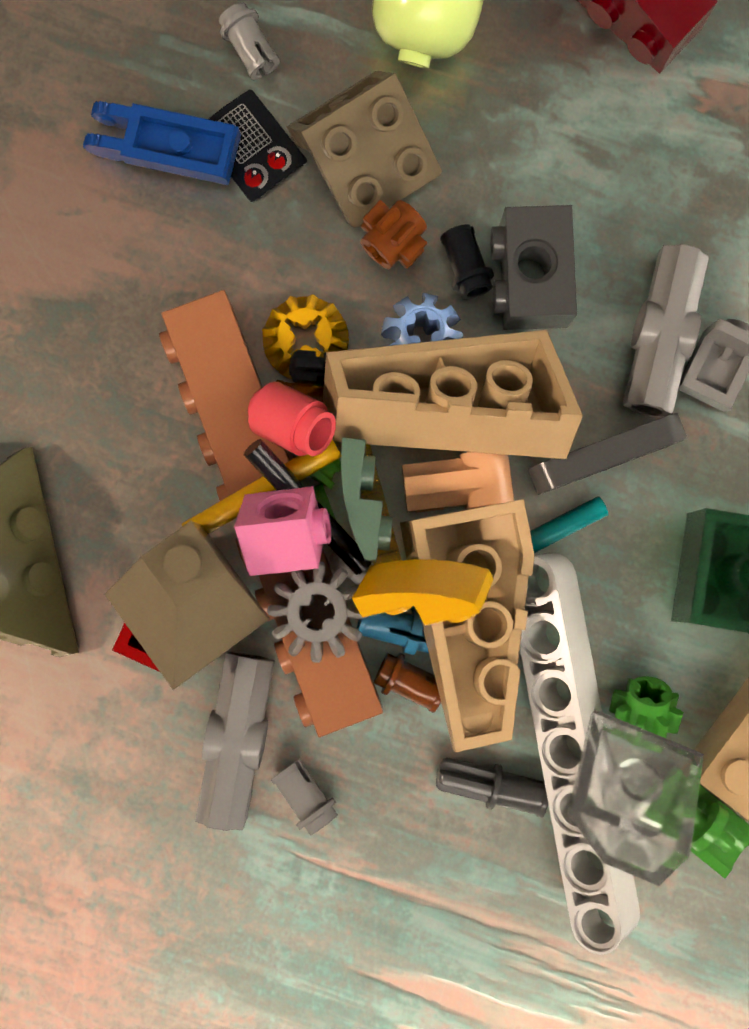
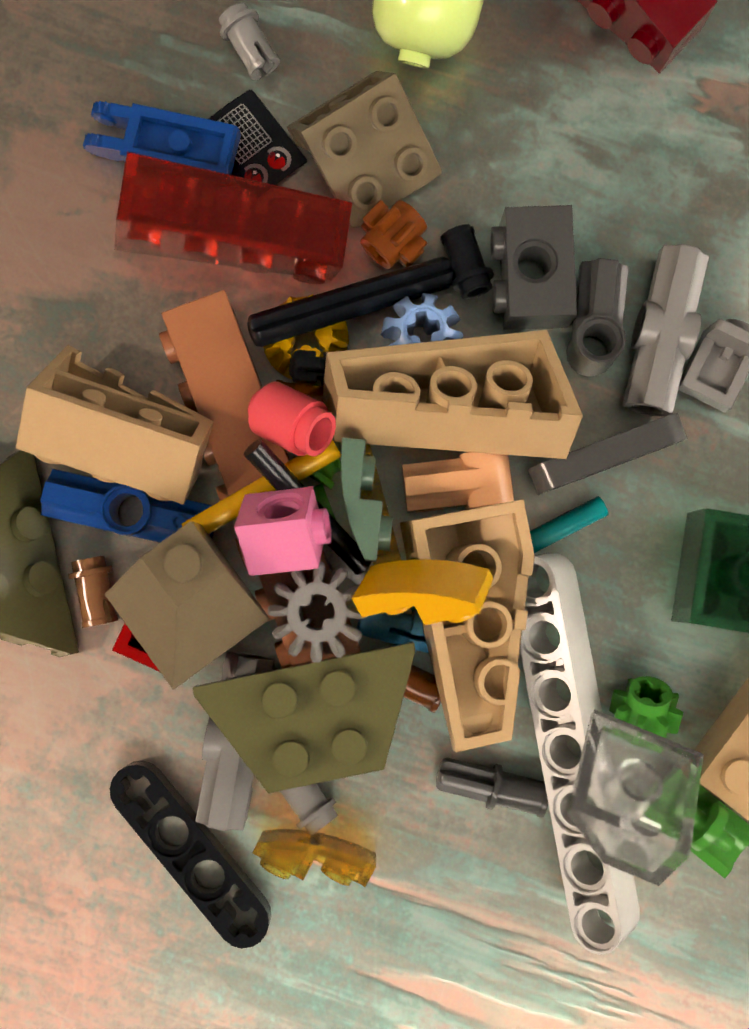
none -> tan wedge [16,345,214,505]
none -> blue piece [41,469,214,543]
none -> medium nougat pin [68,556,118,628]
none -> black beam [110,761,272,949]
none -> clear red wedge [114,152,352,284]
none -> olive wing [193,642,416,793]
none -> black axle [247,257,455,347]
none -> clear yellow slope [252,829,376,887]
none -> dark grey piece [566,258,629,377]

